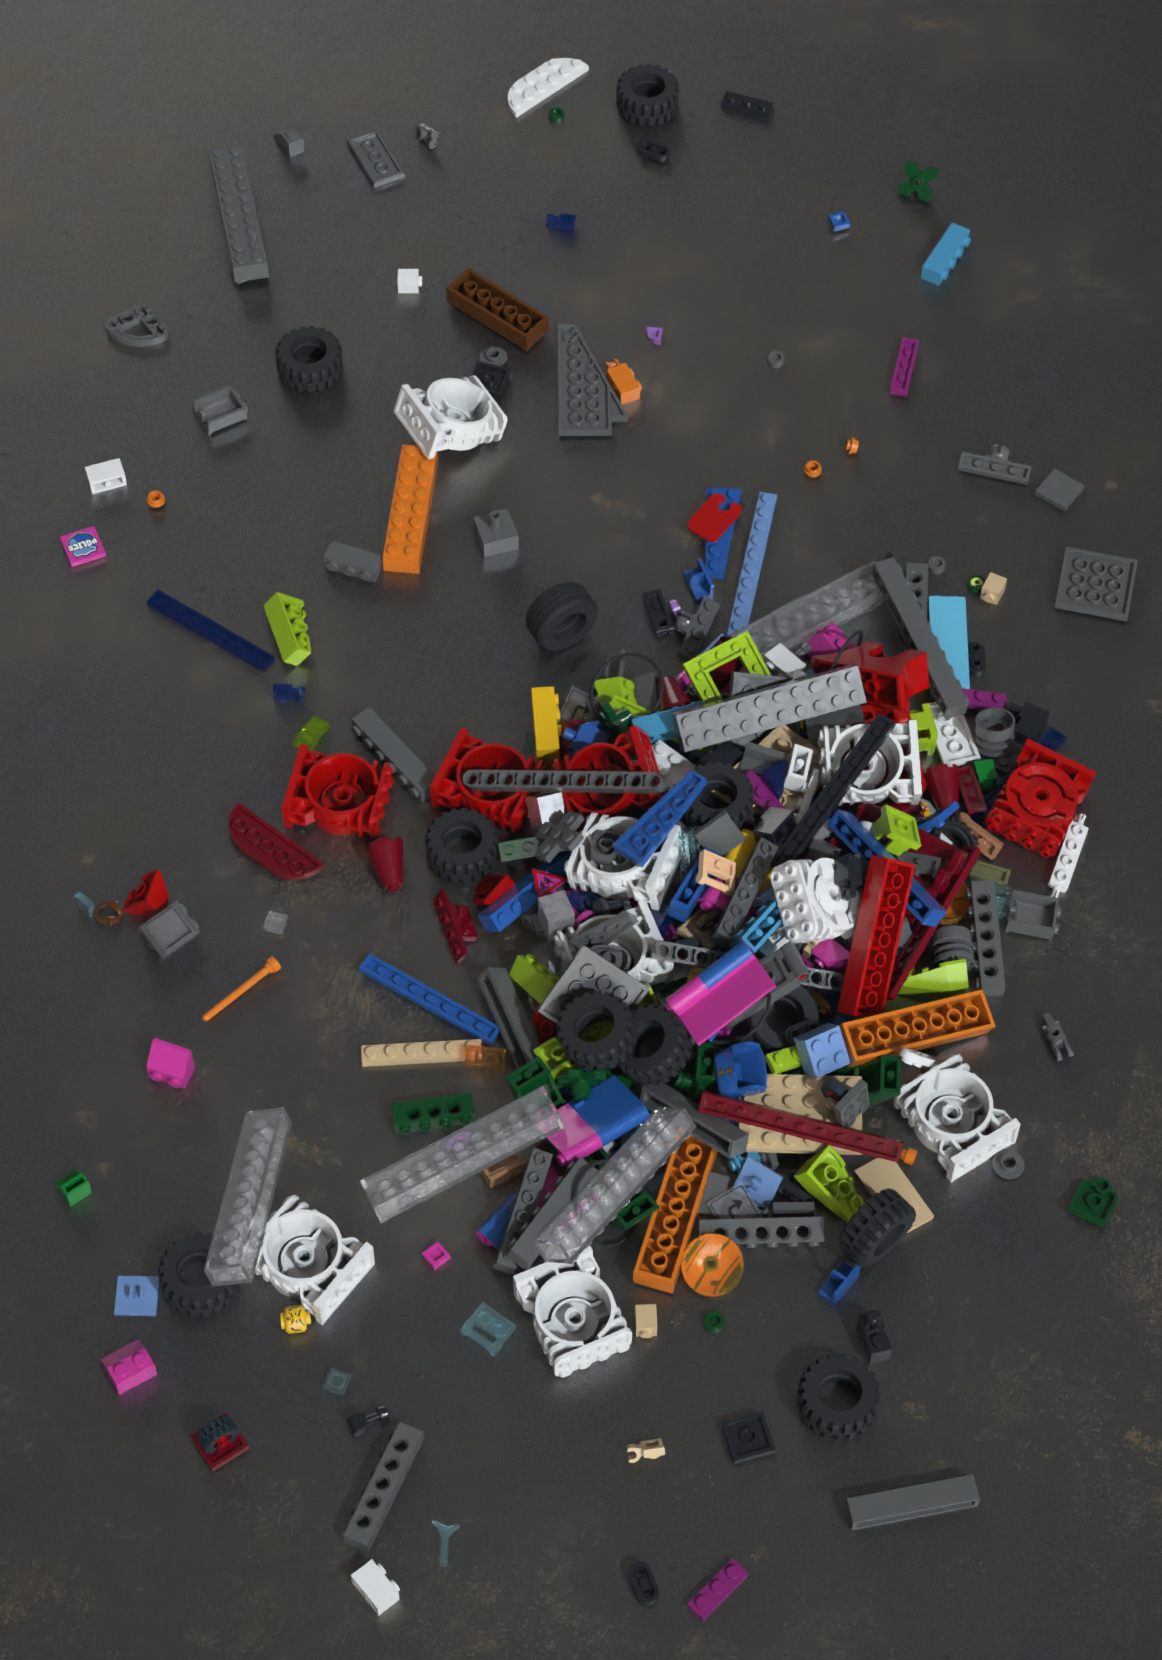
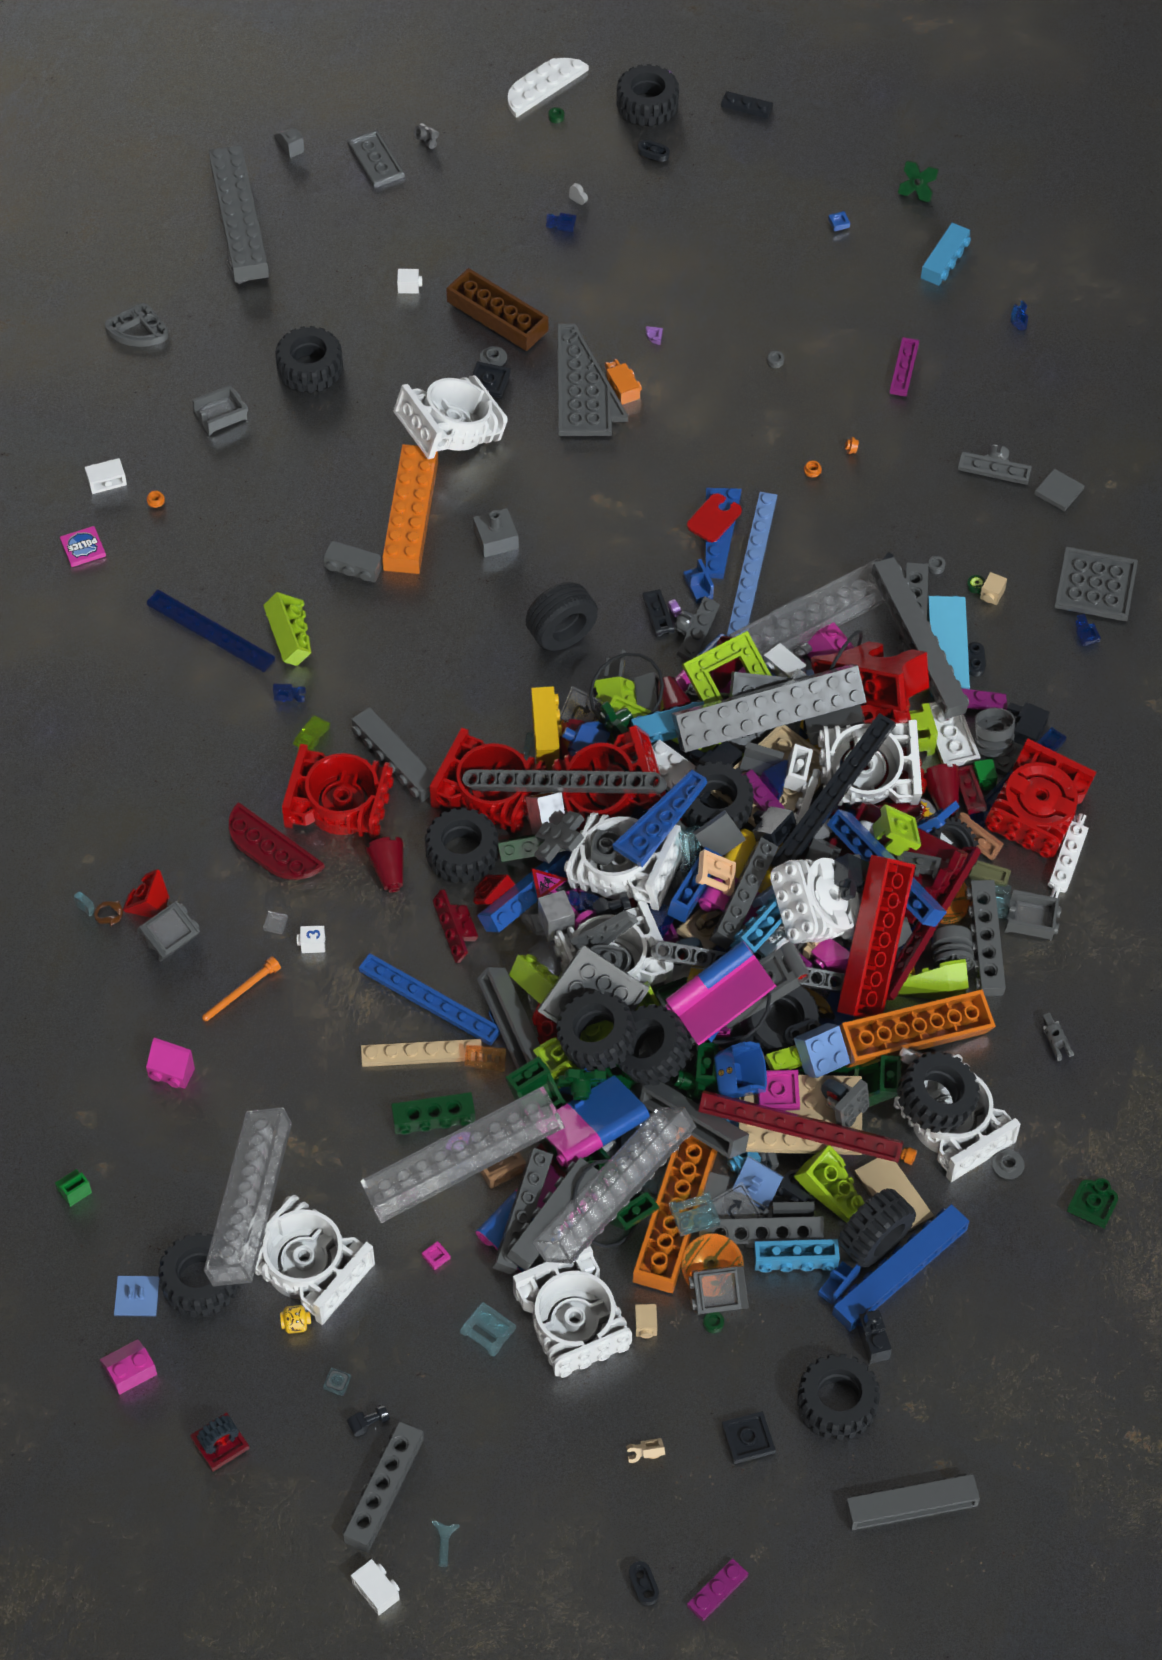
none -> white brick [297,926,325,953]
none -> light grey tile [569,183,588,205]
none -> clear light blue plate [669,1191,720,1236]
none -> window [688,1265,749,1315]
none -> dark azure brick [754,1239,840,1272]
none -> dark pink tile [758,1070,800,1111]
none -> blue brick [832,1204,969,1332]
none -> black tyre [897,1051,980,1133]
none -> clear blue plate [1010,300,1028,331]
none -> clear blue plate [1076,614,1101,646]

